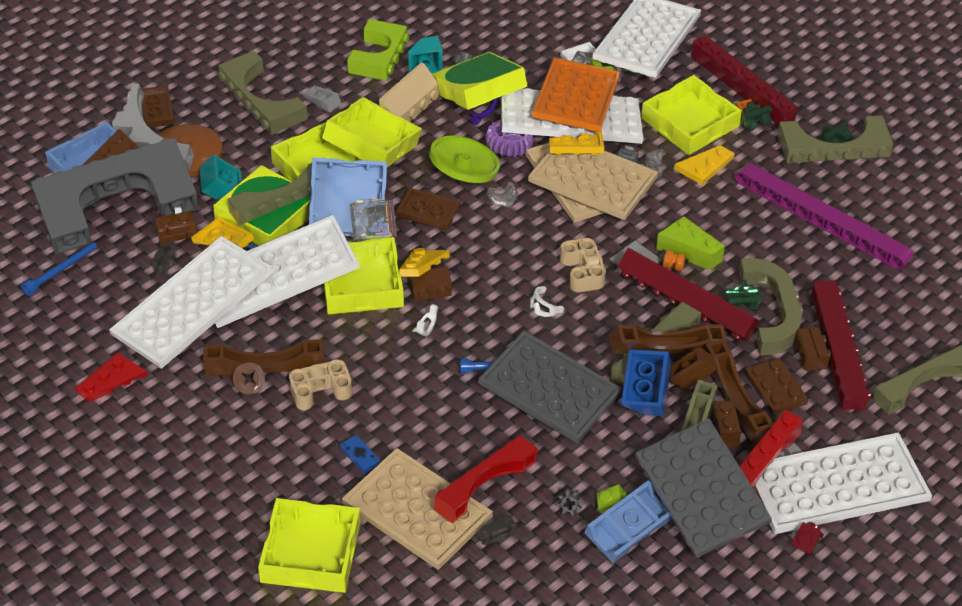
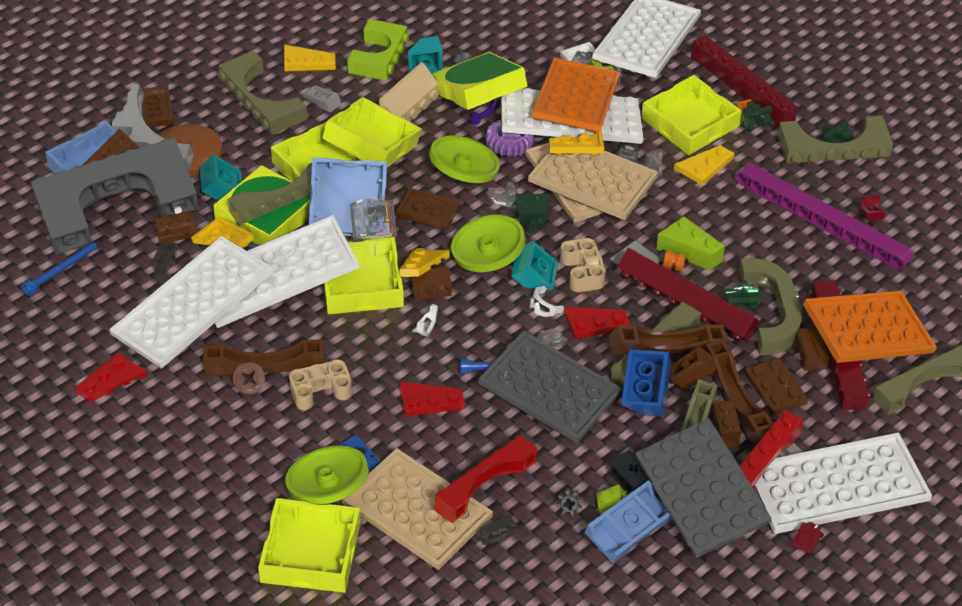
none -> yellow wing [284,45,336,71]
none -> lime dish [285,446,369,505]
none -> red wing [399,382,465,417]
none -> lime dish [451,215,526,272]
none -> teal slope [511,241,558,291]
none -> clear green torso [515,193,550,233]
none -> clear bracket [537,328,568,348]
none -> red wing [564,307,631,339]
none -> black brick [608,450,653,494]
none -> orange plate [803,291,937,363]
none -> dark red bracket [861,195,885,222]

